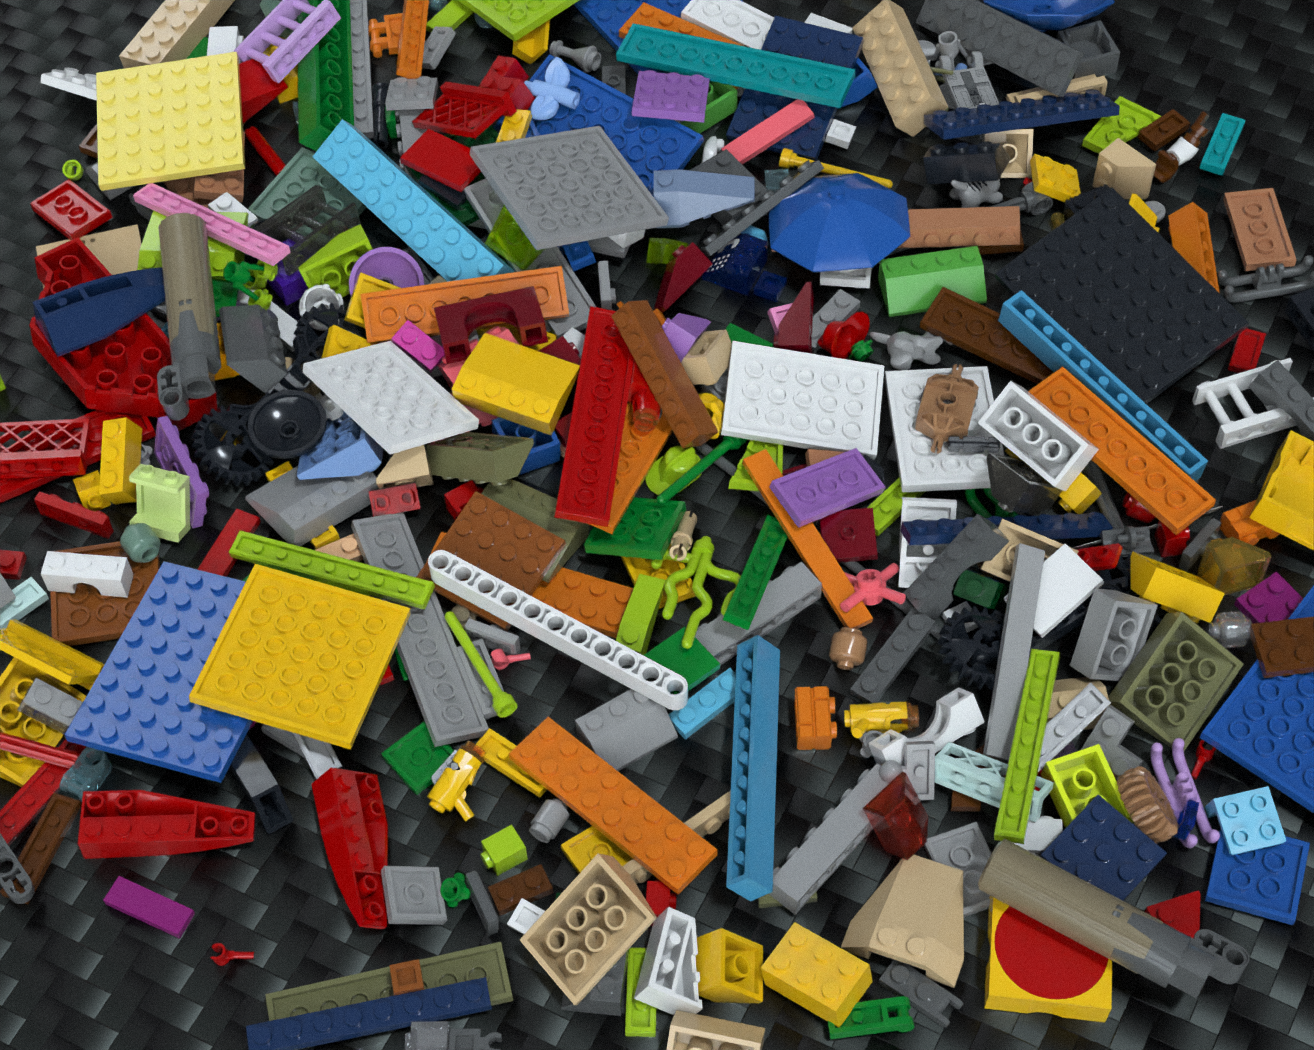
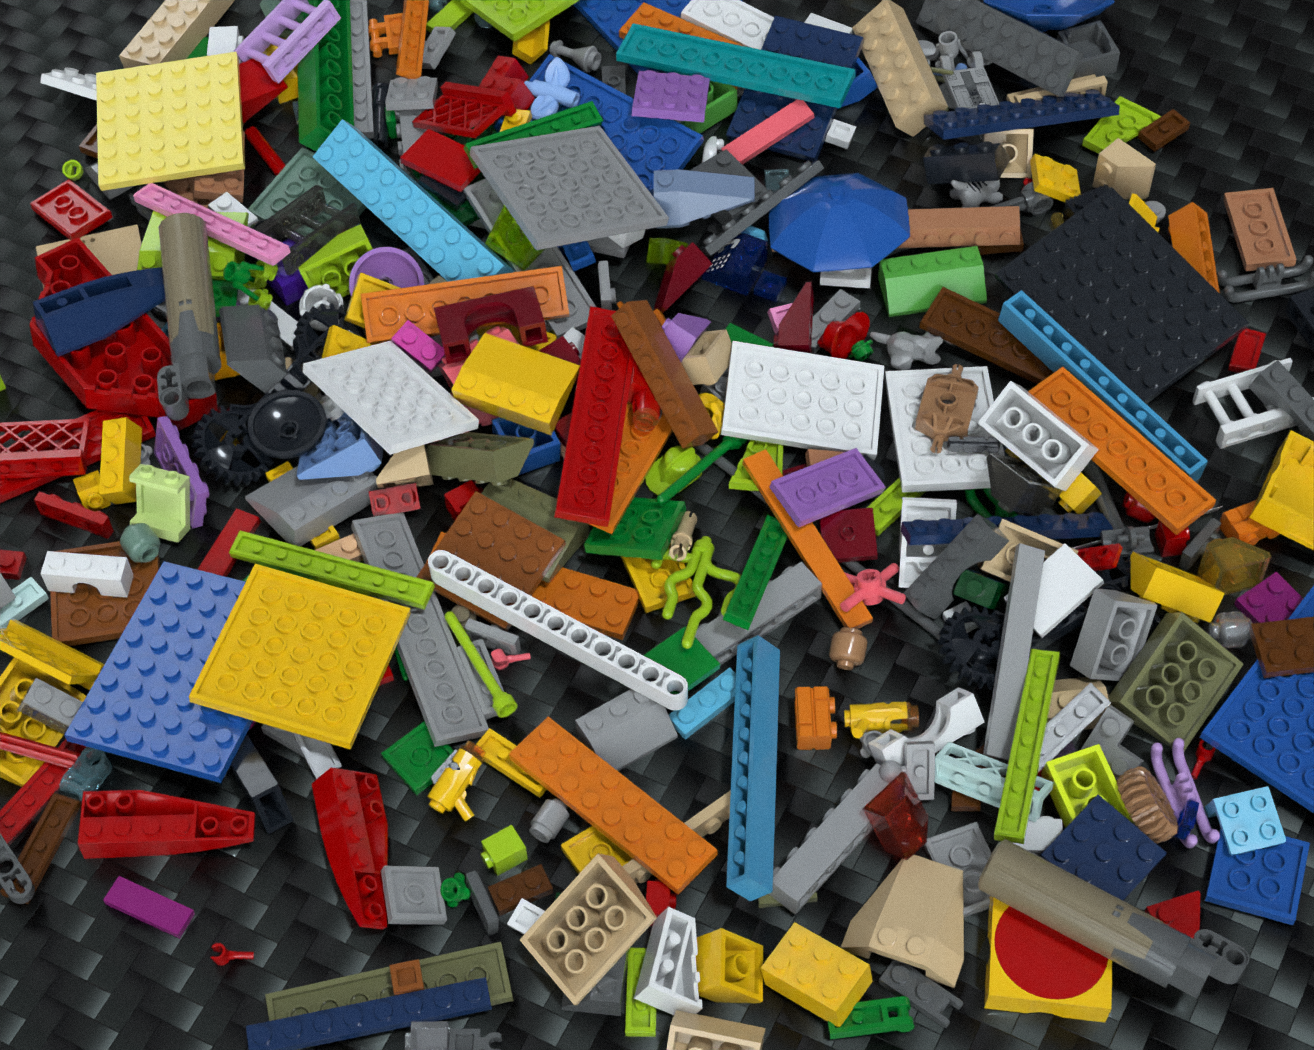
lime slope [616,574,666,655] -> none
yellow piece [779,148,893,189] -> none
dark grey plate [850,607,936,704] -> none
reddish brown piece [1153,111,1210,183] -> none
teal plate [1200,113,1245,176] -> none
none -> green plate [464,101,603,169]

